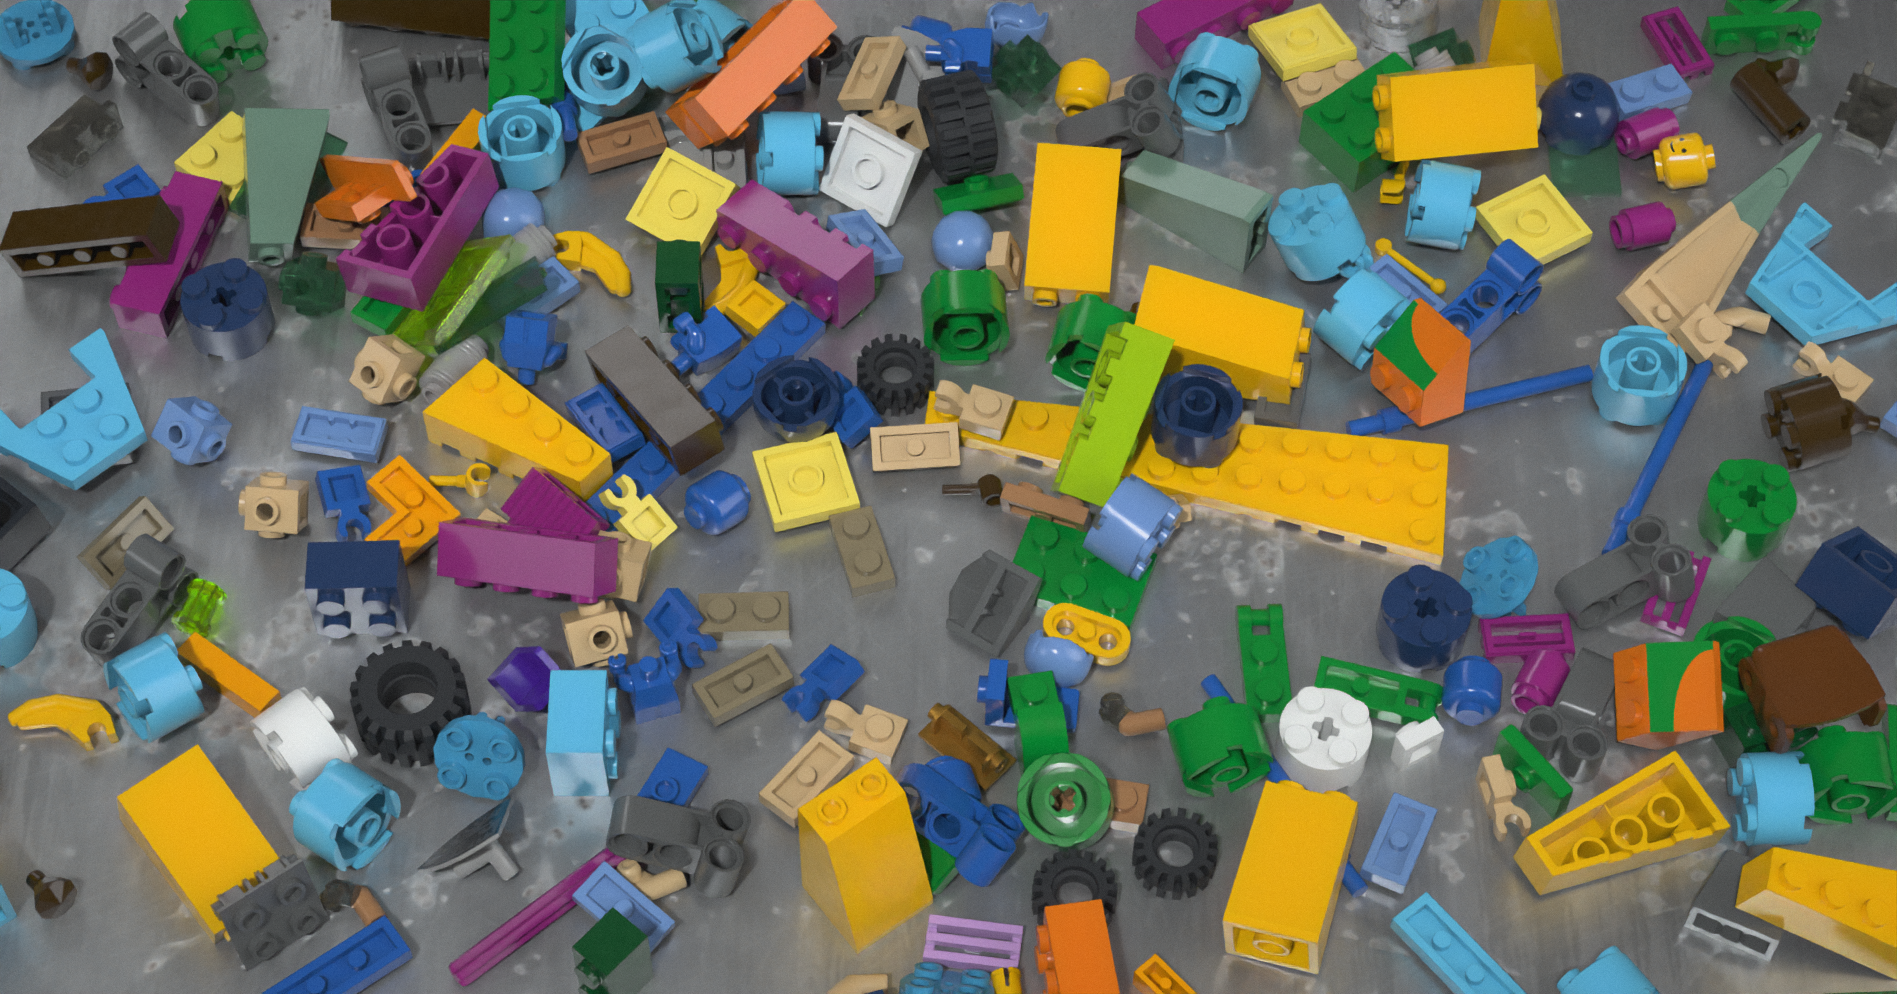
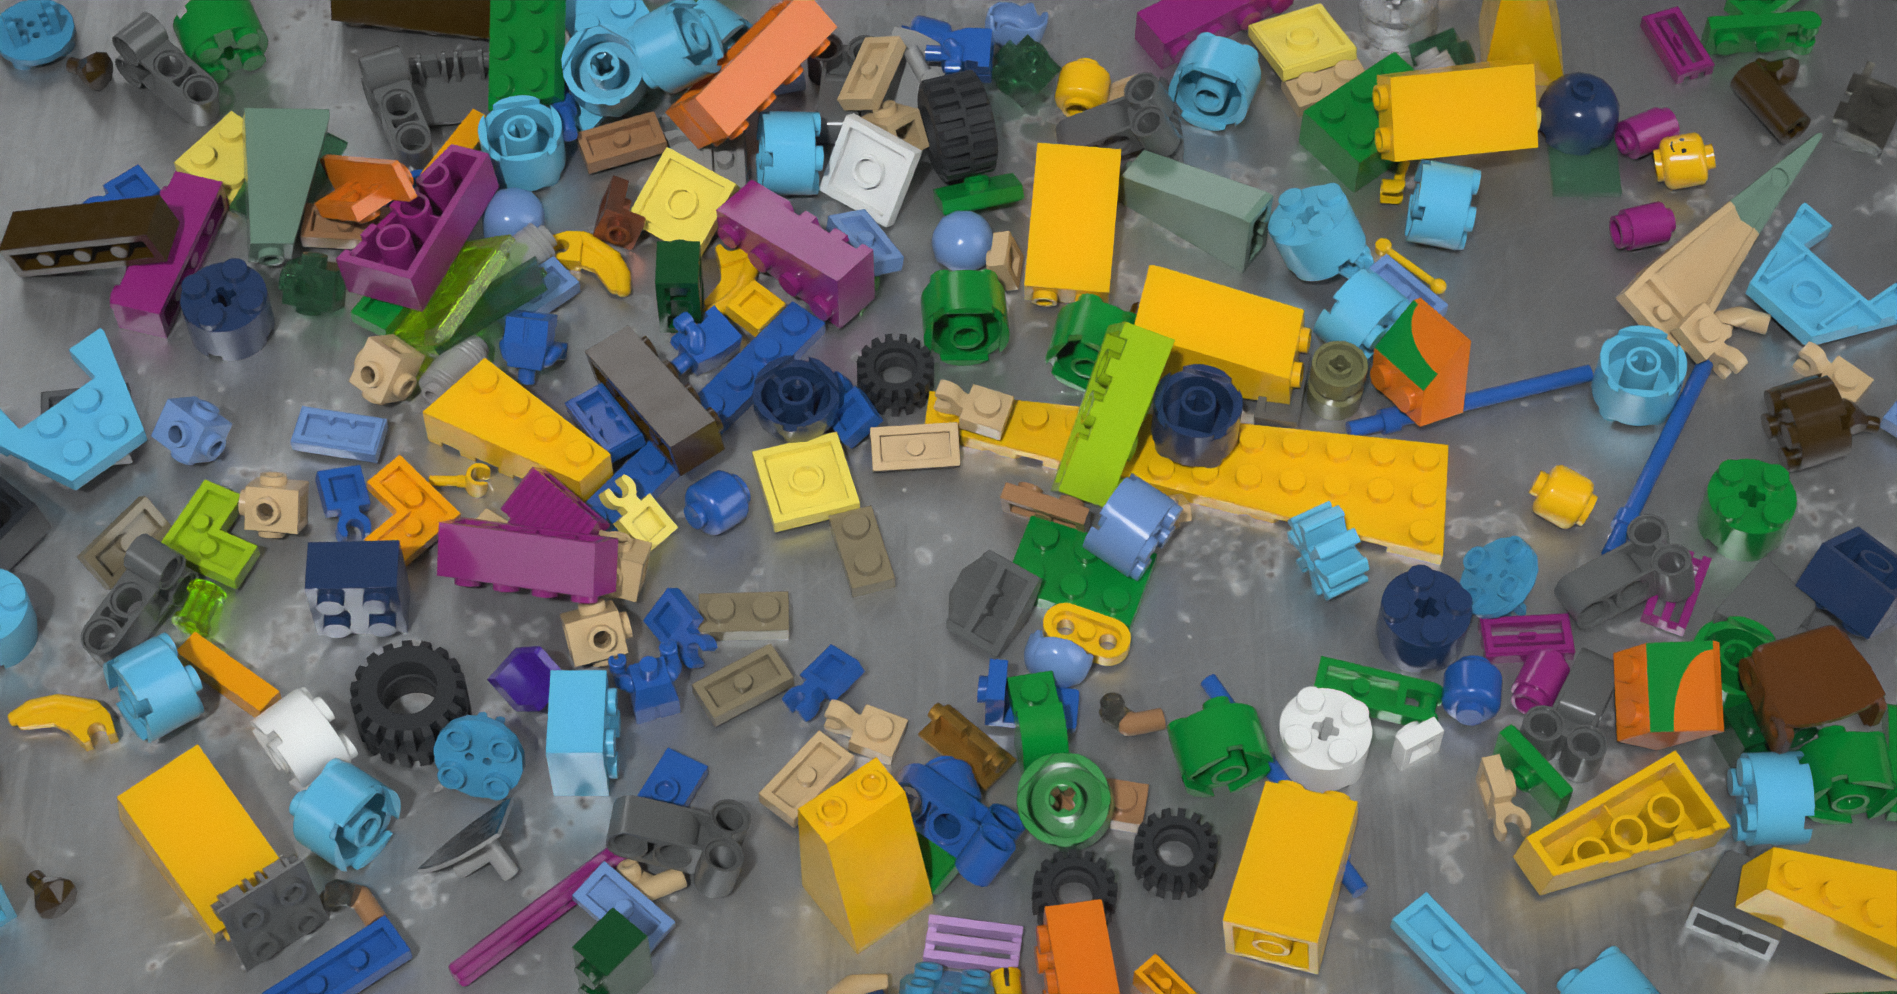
clear smoke bracket [27,94,124,180] -> none
dark brown hand [942,474,1003,508] -> none
green plate [1235,603,1292,723] -> none
medium blue plate [1359,792,1438,895] -> none
blue piece [1441,239,1544,354] -> none
light yellow plate [1475,174,1593,265] -> none
medium blue plate [1608,64,1693,122] -> none
none -> lime plate [161,479,260,589]
none -> copper bracket [593,175,646,250]
none -> medium azure gear [1287,501,1369,601]
none -> olive wheel [1306,341,1368,421]
none -> yellow head [1528,464,1598,530]

